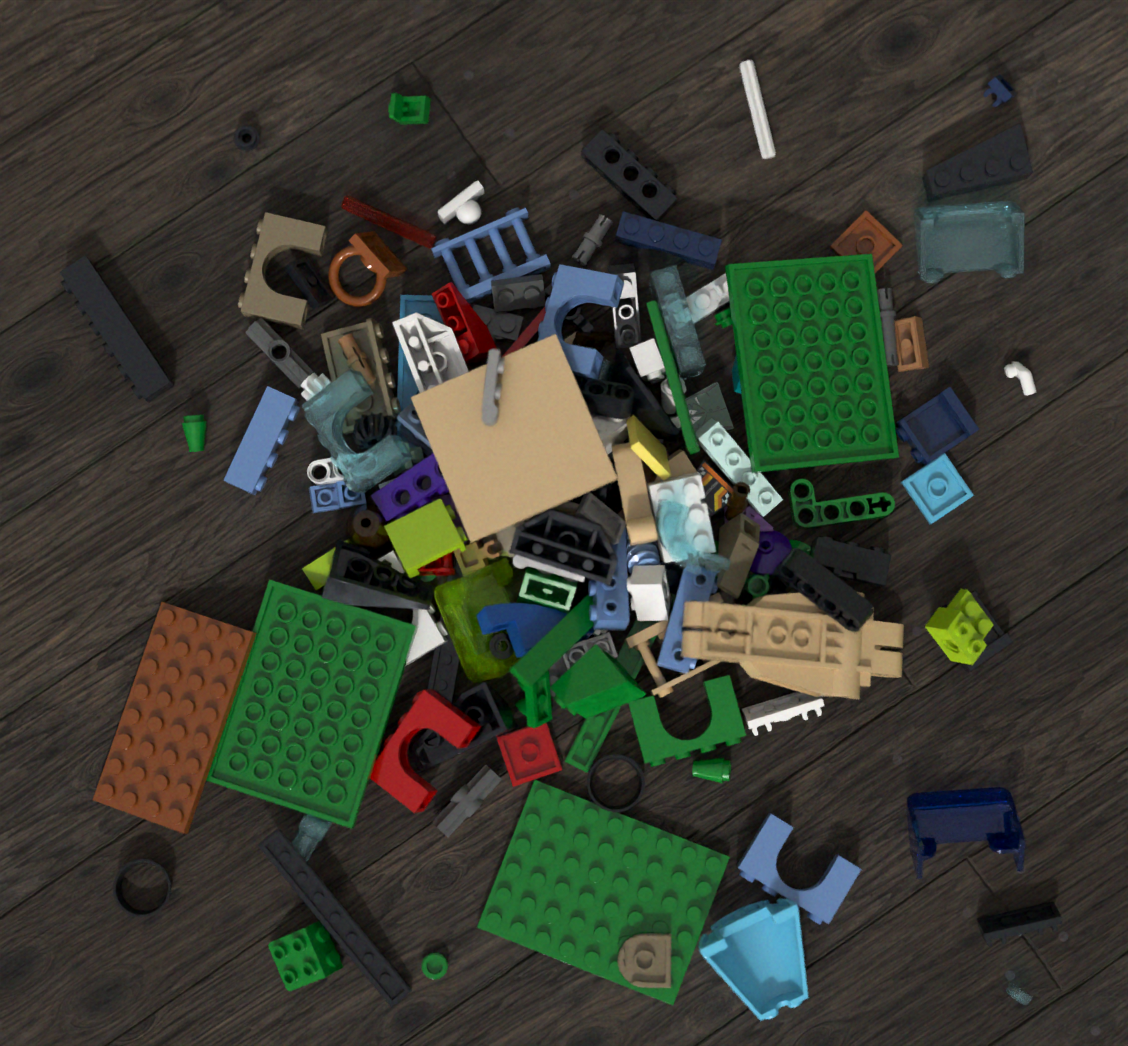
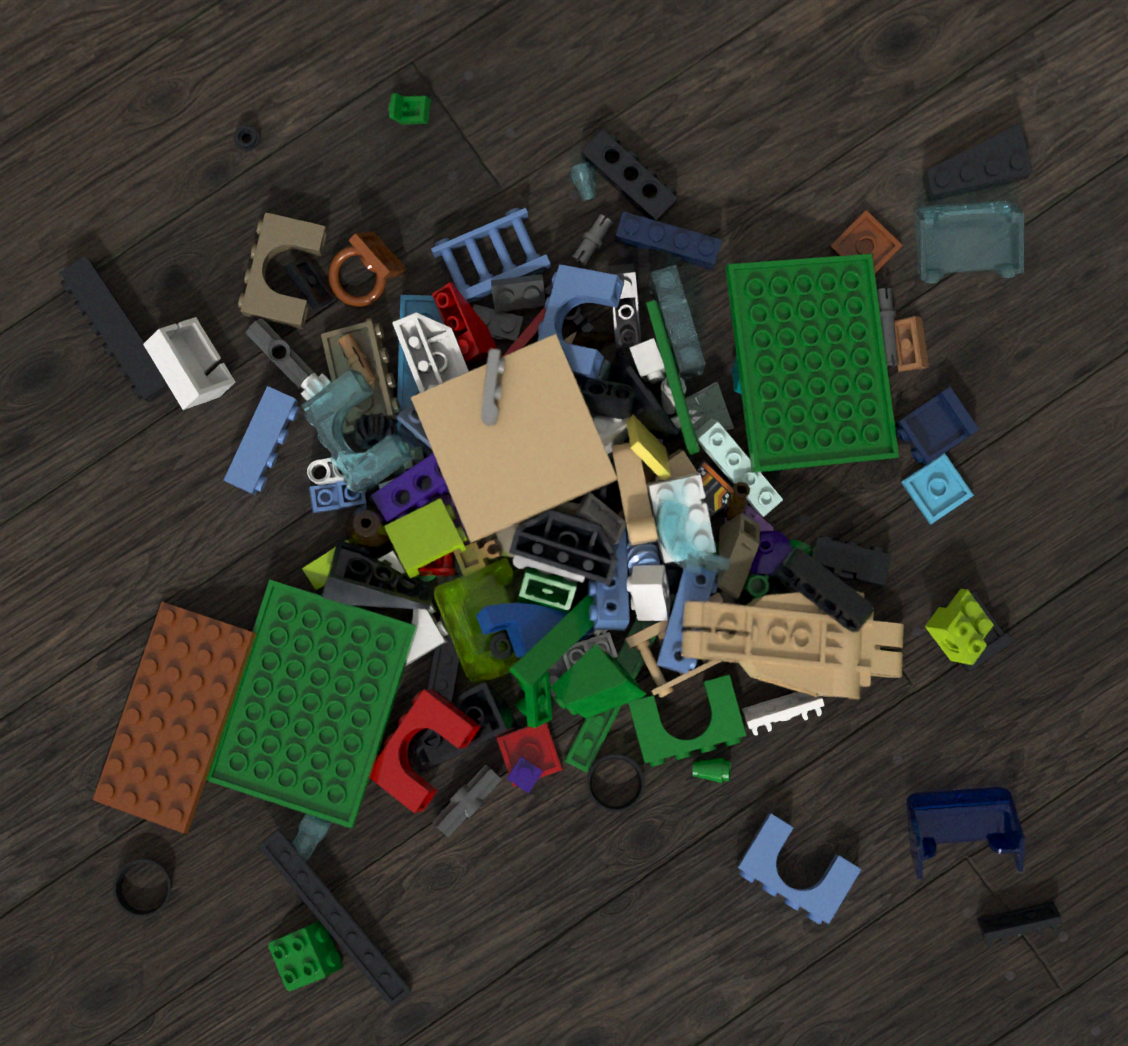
green cone [181,414,207,452] -> none
clear red axle [341,195,436,249] -> none
green tile [422,952,448,979] -> none
white tile [438,181,484,225] -> none
green plate [477,780,730,1005] -> none
dark tan tile [618,933,671,988] -> none
white plate [663,273,730,335] -> none
medium azure cone [699,899,808,1021] -> none
green plate [714,308,732,328] -> none
white axle [740,60,776,159] -> none
green beam [788,479,895,530] -> none
dark blue tile [983,75,1018,107] -> none
white arm [1004,361,1037,395] -> none
clear light blue tile [1005,982,1033,1005] -> none
none -> white piece [143,317,236,410]
none -> dark purple plate [507,757,543,793]
none -> clear light blue cone [569,162,597,202]

